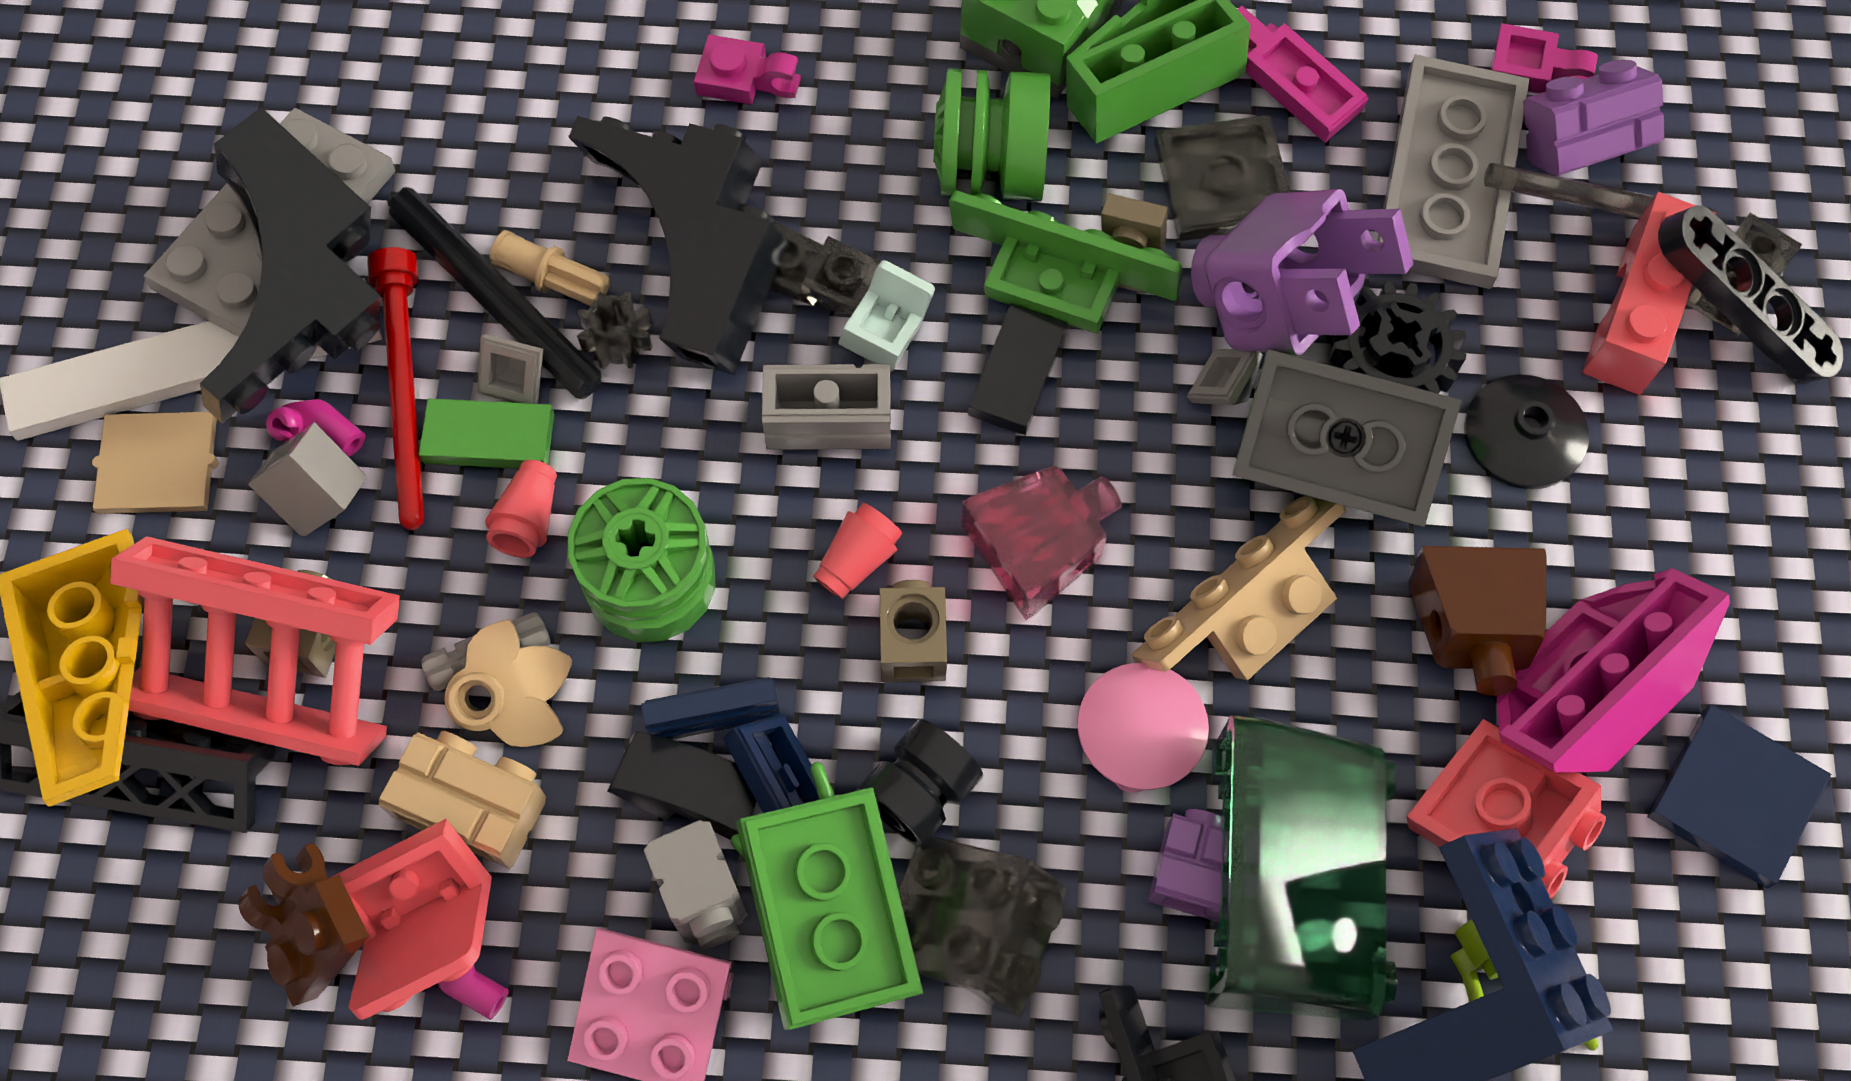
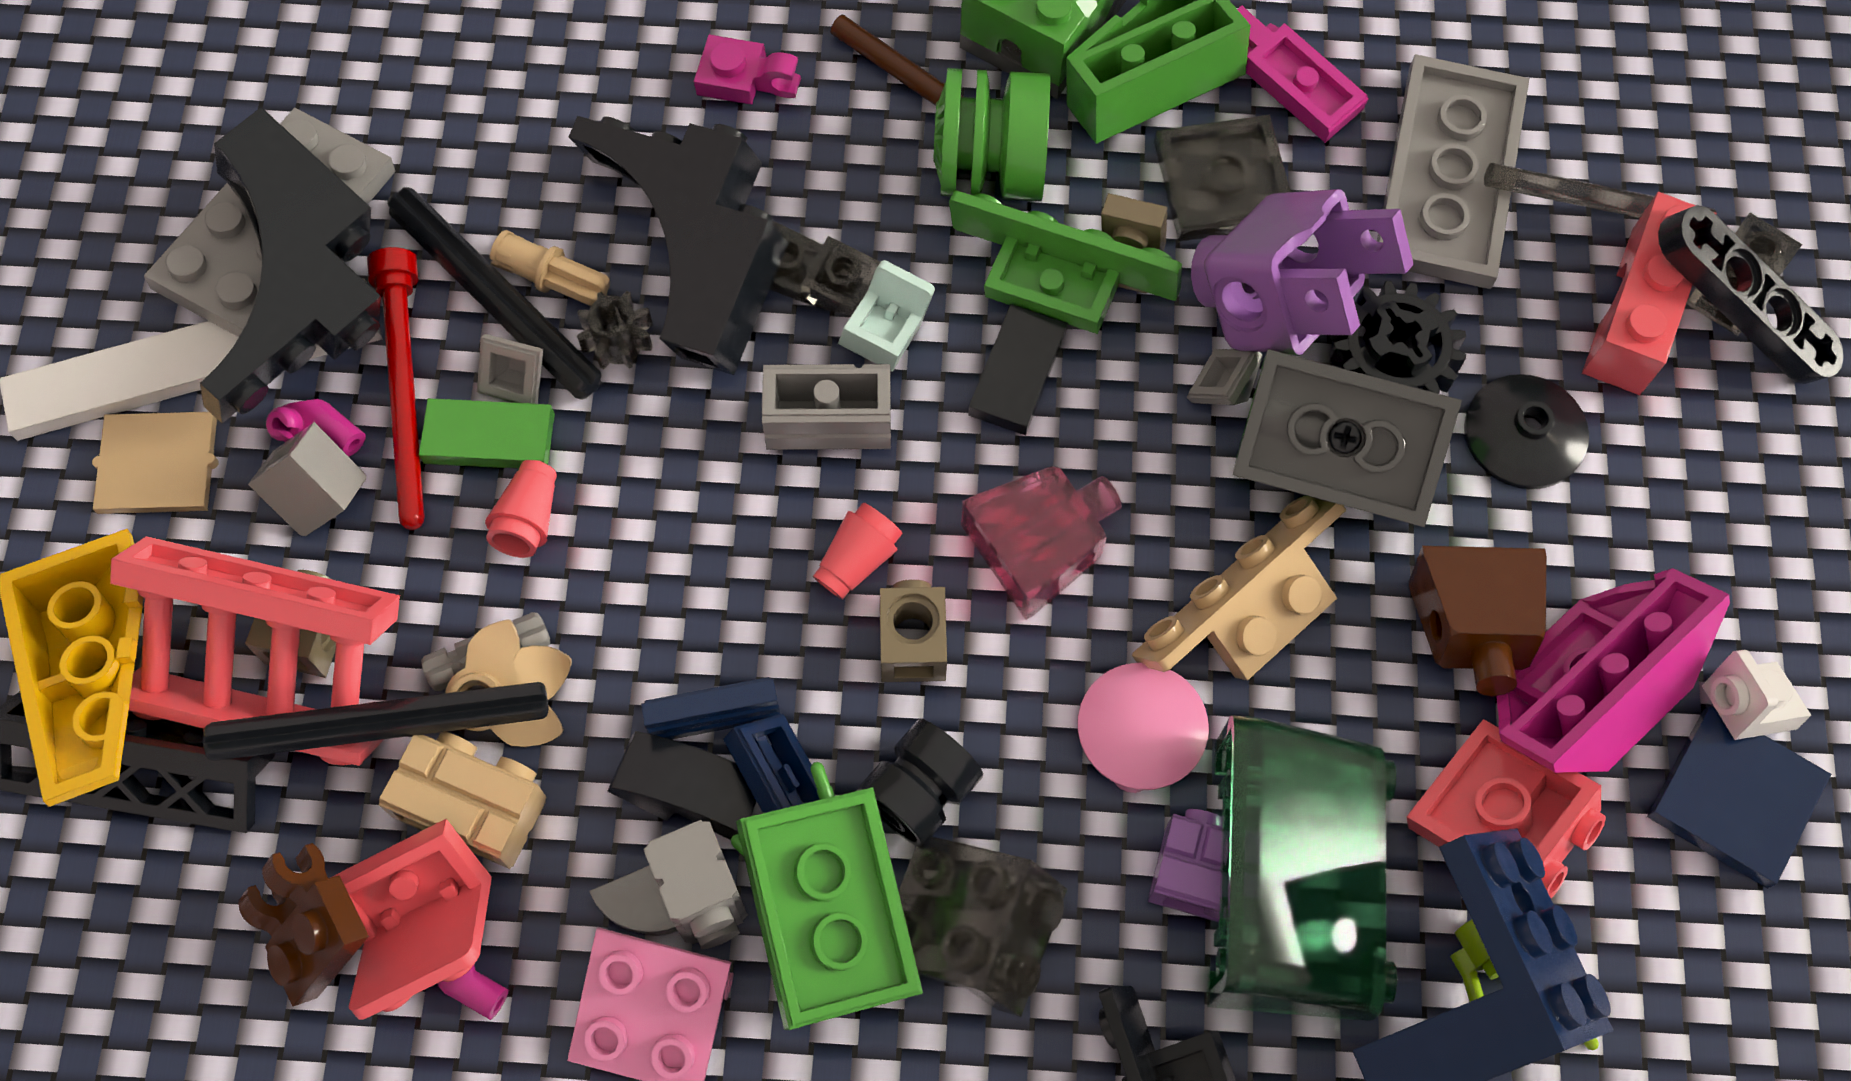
bright green wheel [568,478,716,642] -> none
dark pink plate [1490,23,1598,93] -> none
medium lavender brick [1523,60,1664,176] -> none
none -> black axle [203,682,549,761]
none -> flat silver tile [589,866,678,936]
none -> reddish brown bar [830,14,963,106]
none -> white bracket [1702,650,1811,740]

